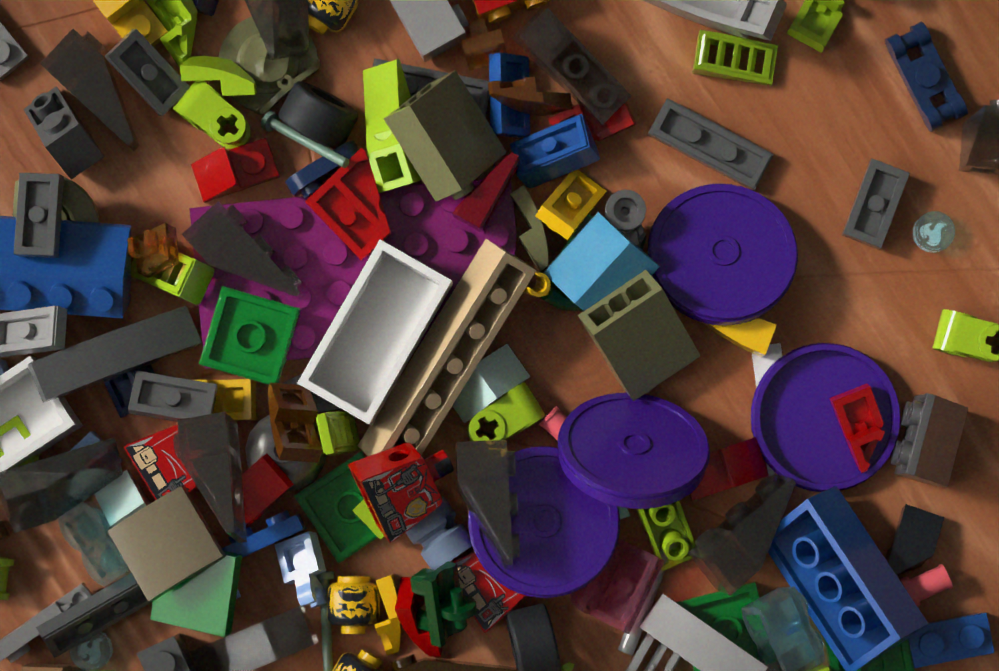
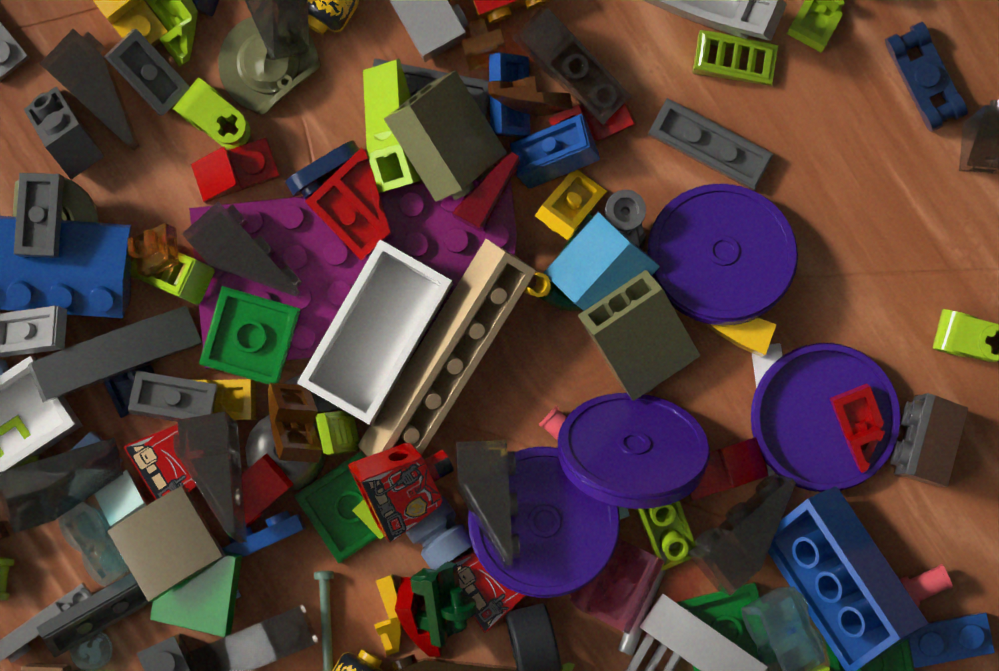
lime slope [180,56,257,96] -> none
sand green piece [261,111,349,168] -> none
light blue plate [275,531,327,608] -> none
black tyre [279,81,358,149] -> none
head [327,576,380,634] -> none
light aqua slope [452,344,530,423] -> none
lime piece [467,382,547,449] -> none
olive slope [510,185,548,273] -> none
dark grey plate [842,159,910,249] -> none
black slope [886,504,944,576] -> none
clear light blue tile [913,211,955,253] -> none

